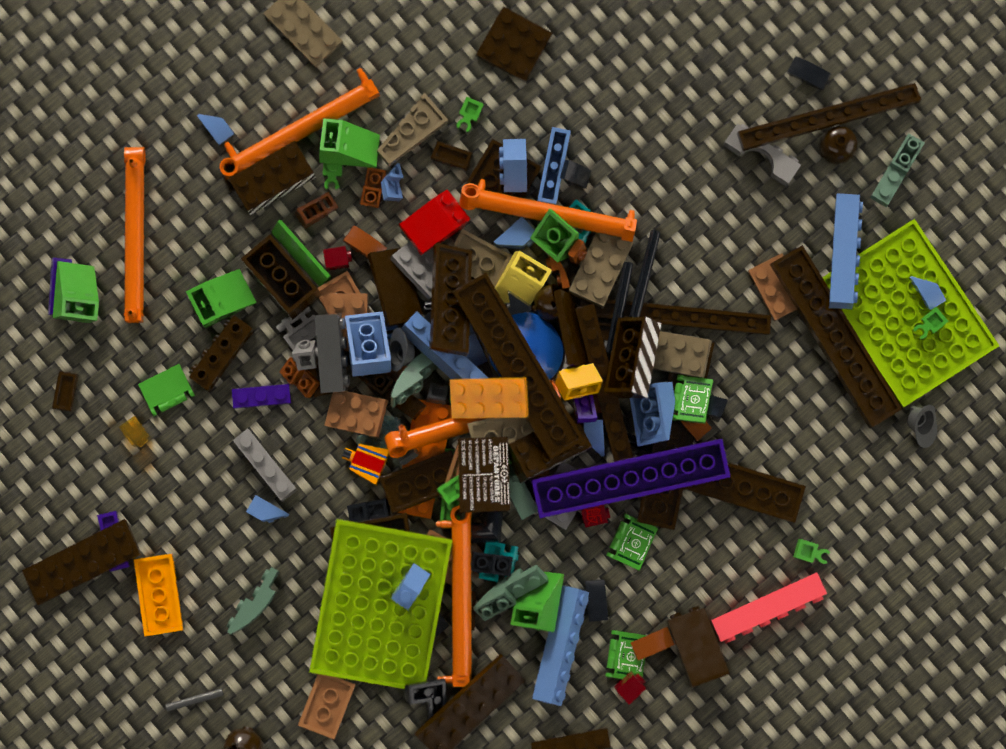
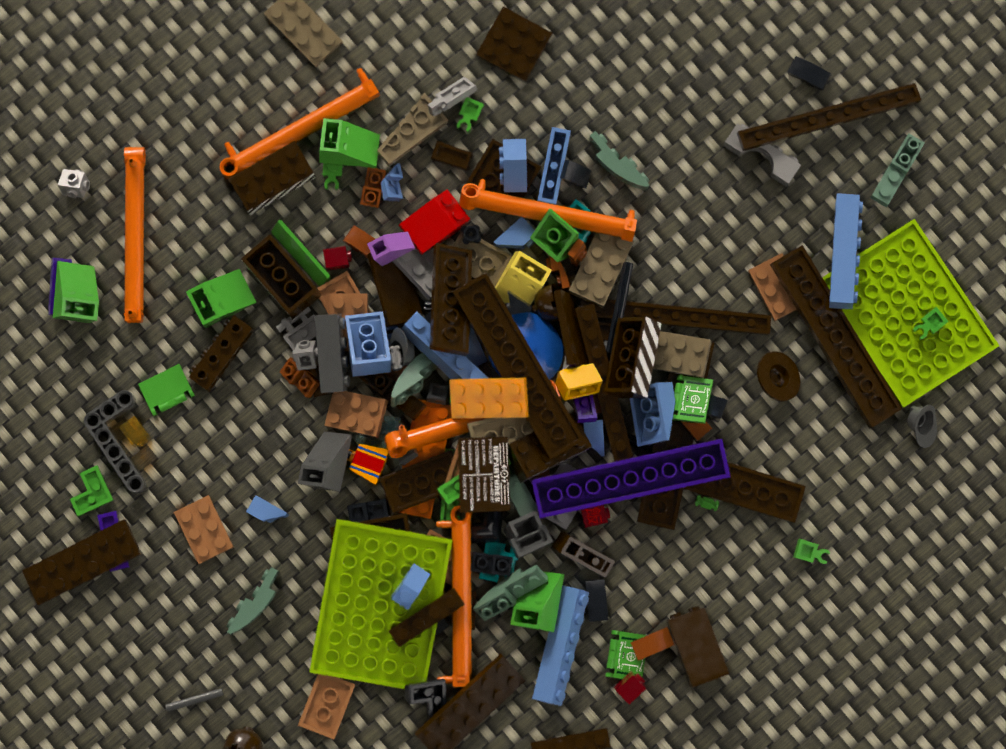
dark brown tile [52,371,79,412] -> none
light orange plate [134,554,184,636] -> none
medium blue slope [197,114,234,145] -> none
dark purple plate [232,384,291,409] -> none
light grey arch [233,428,297,502] -> none
reddish brown slope [295,192,338,229] -> none
bright green piece [606,513,658,570] -> none
black axle [629,230,661,317] -> none
coral brick [710,573,827,644] -> none
dark brown cylinder [819,125,858,164] -> none
medium blue slope [910,276,946,310] -> none
none -> light grey brick [58,169,90,198]
none -> bright green plate [70,465,114,517]
none -> dark grey beam [84,390,146,494]
none -> medium nougat plate [174,495,234,564]
none -> dark grey slope [298,431,352,492]
none -> medium lavender slope [367,232,415,266]
none -> light grey piece [389,346,402,369]
none -> dark brown plate [389,588,465,647]
none -> light grey hinge [427,77,477,116]
none -> black plate [461,225,481,245]
none -> dark grey plate [503,510,553,559]
none -> dark brown slope [552,530,615,578]
none -> sand green slope [589,131,649,191]
none -> bright green piece [695,495,719,511]
none -> dark brown hat [757,351,800,402]

